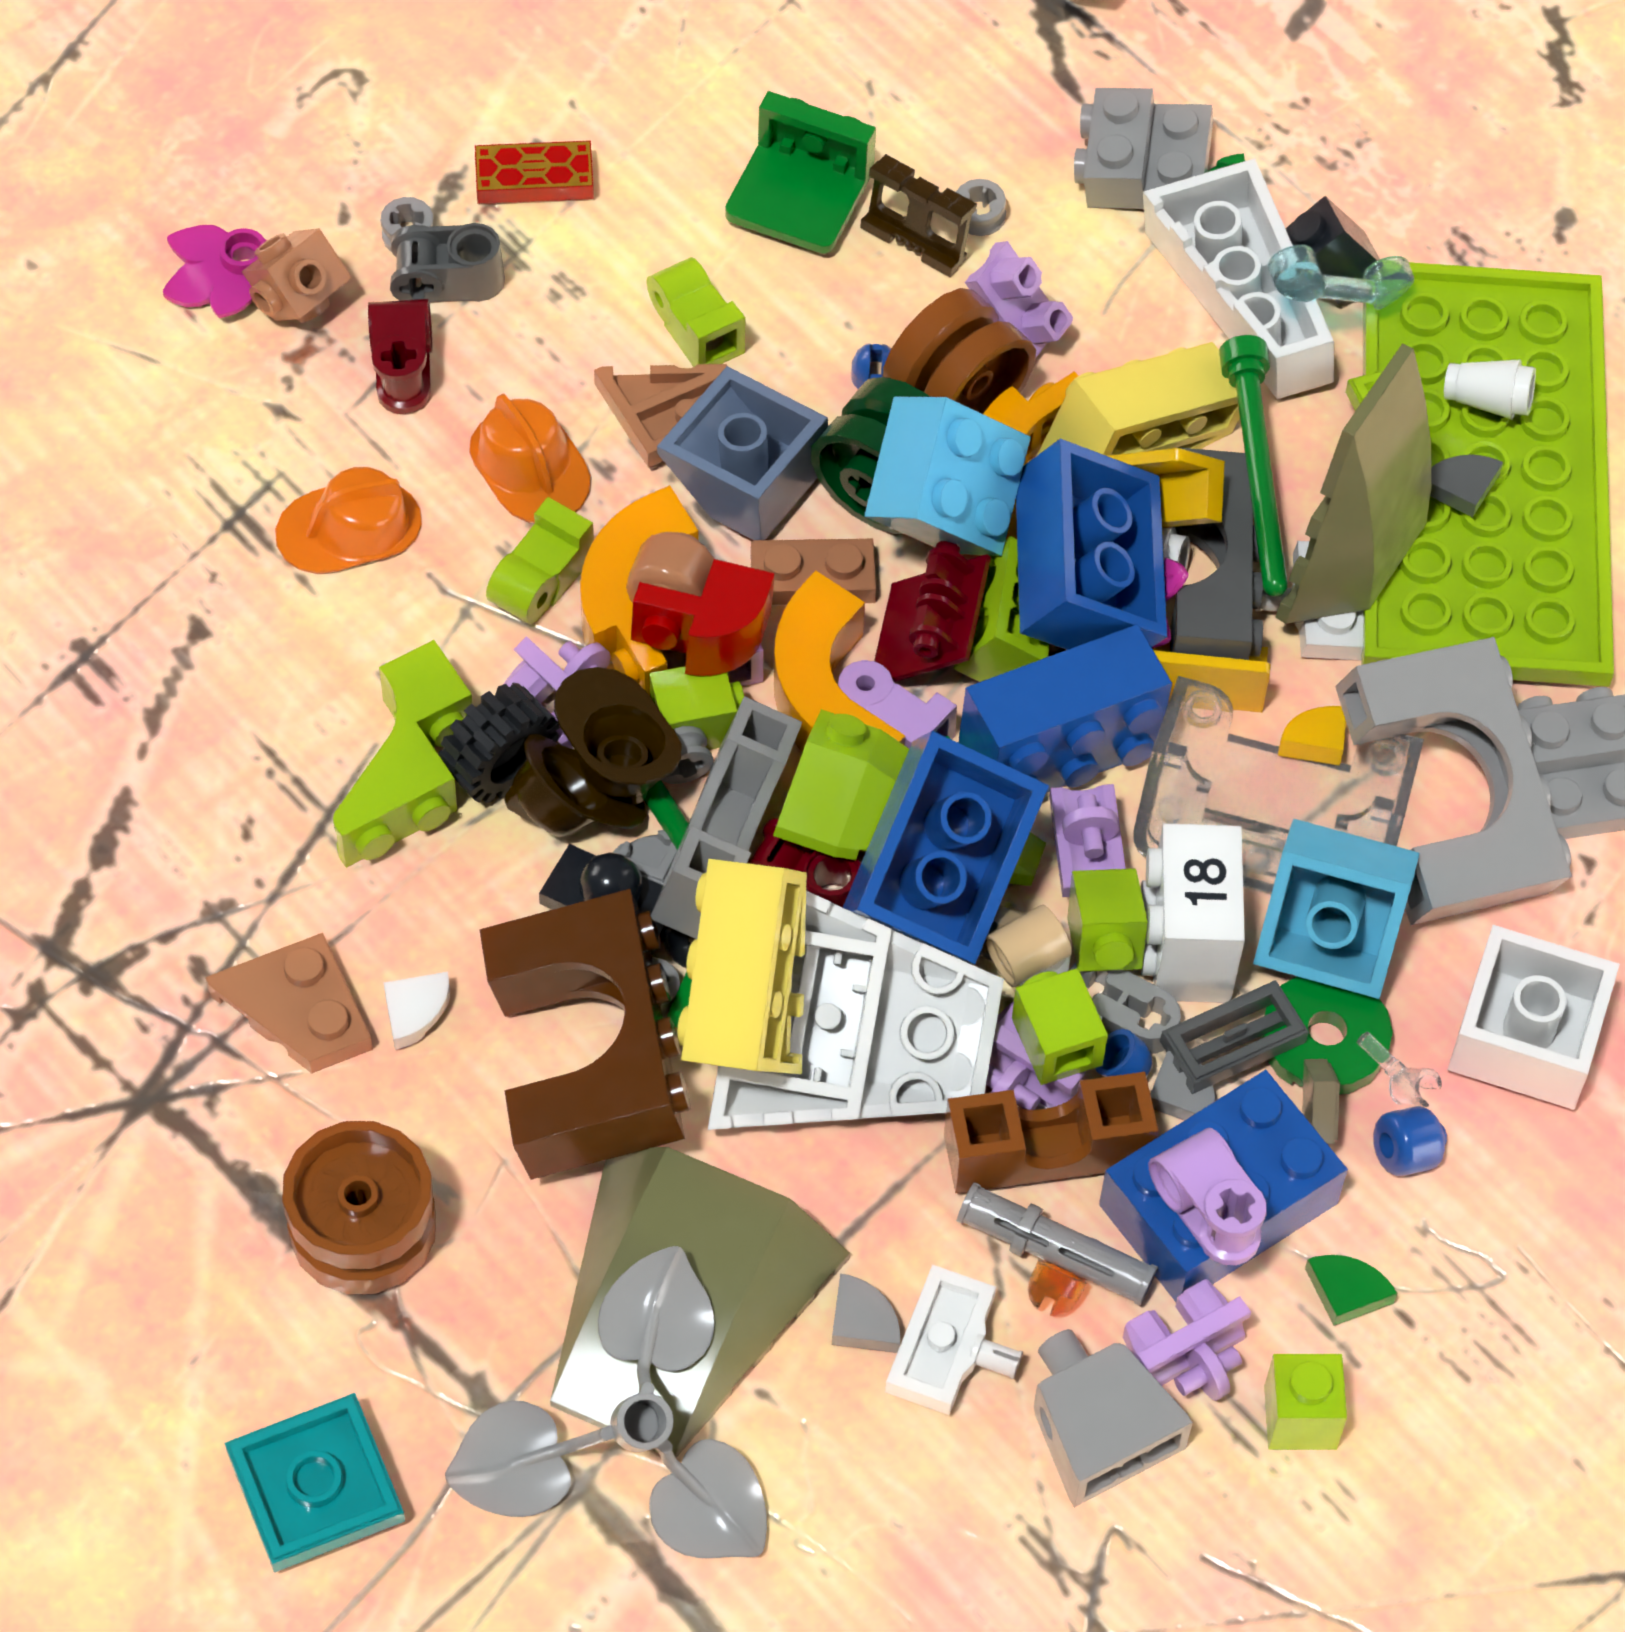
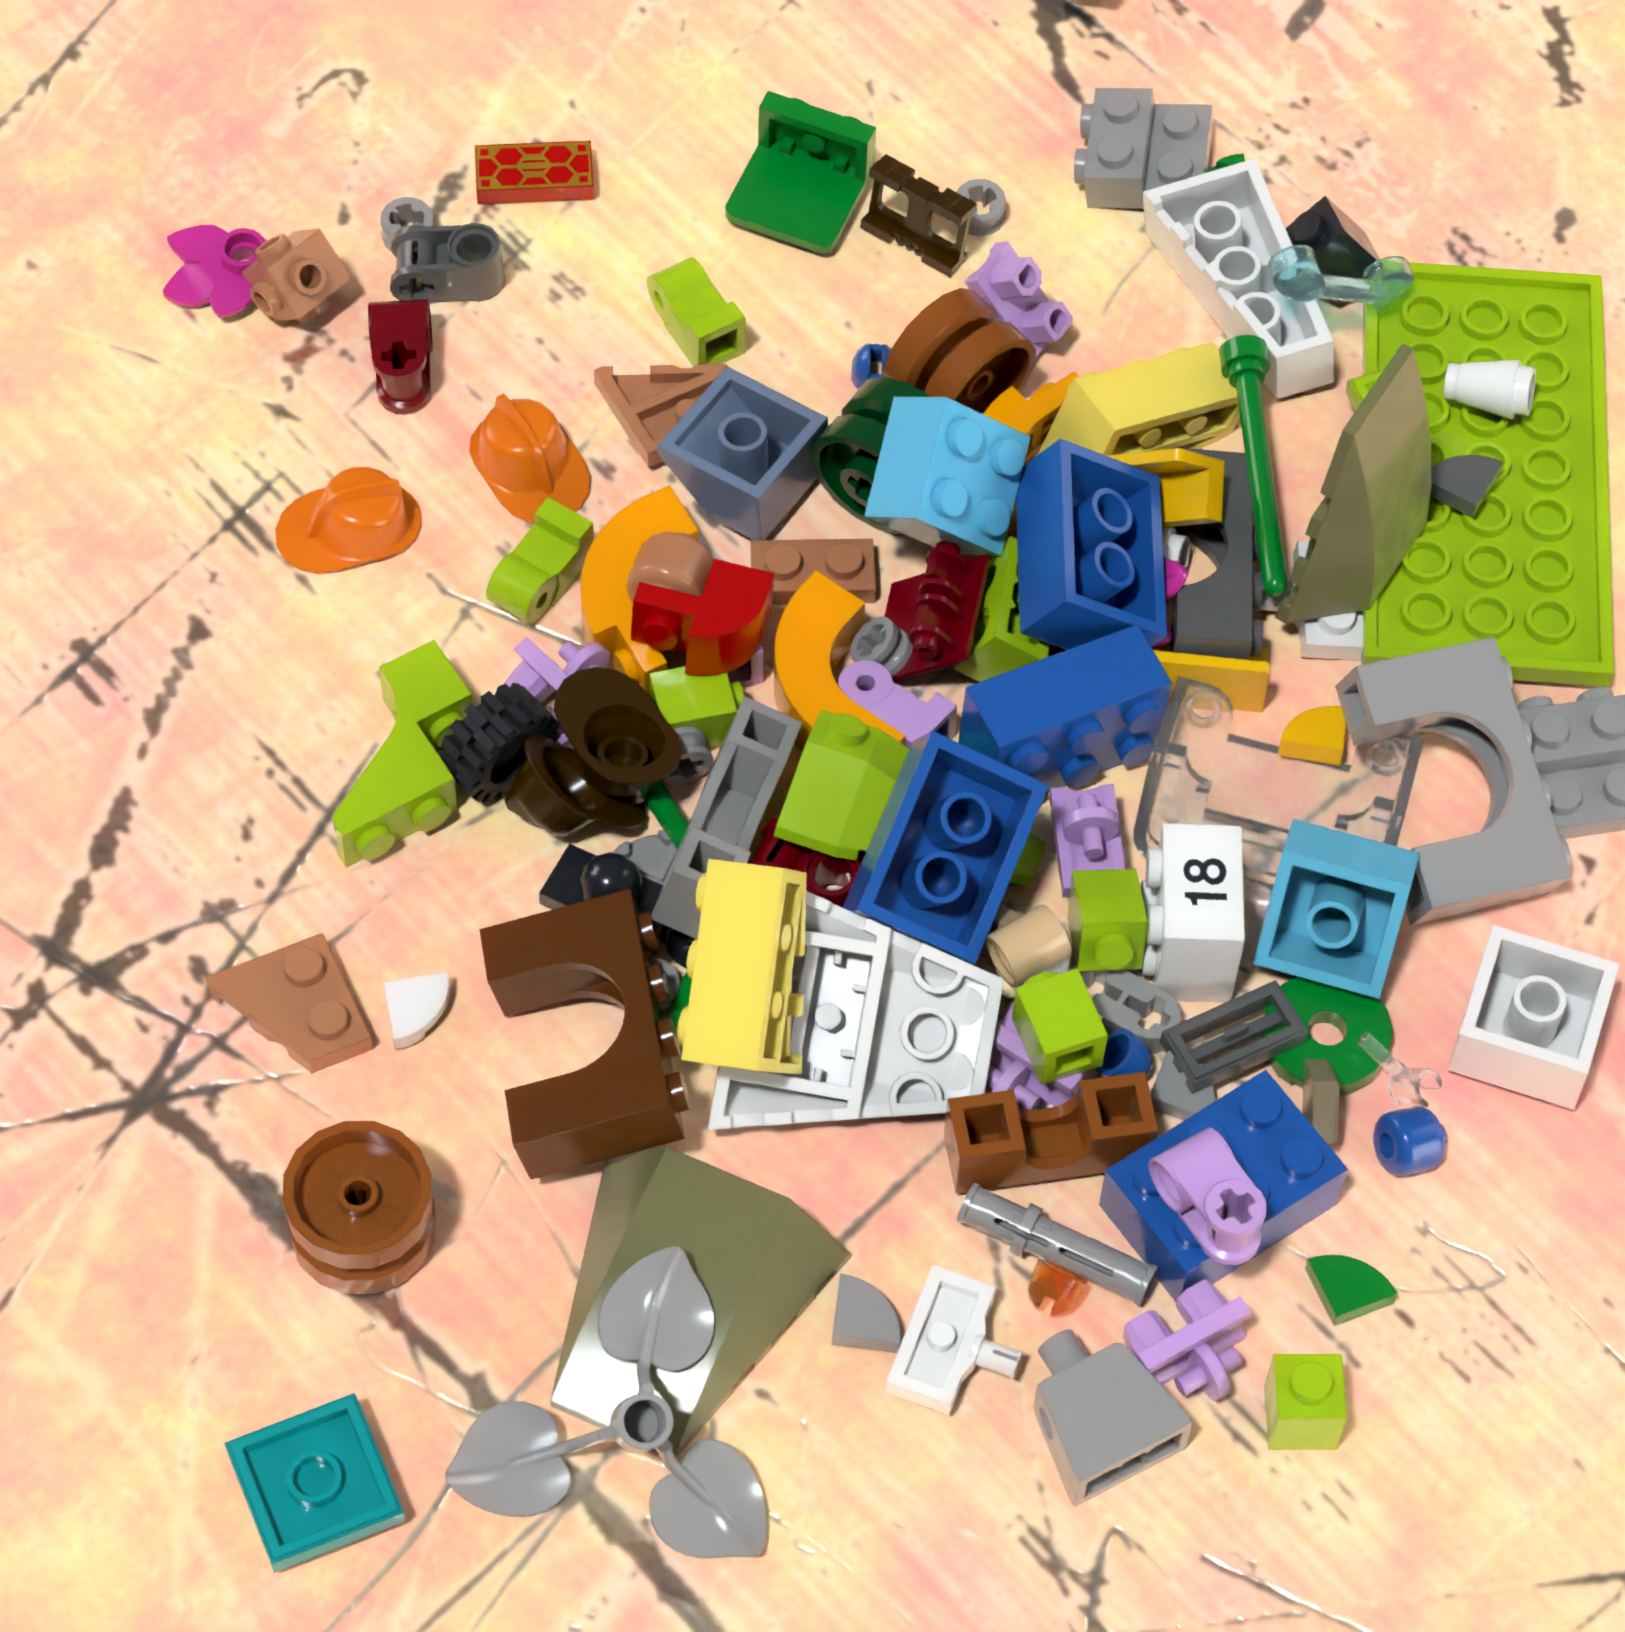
none -> light grey bush [850,616,913,677]
none -> clear hand [1238,878,1271,973]

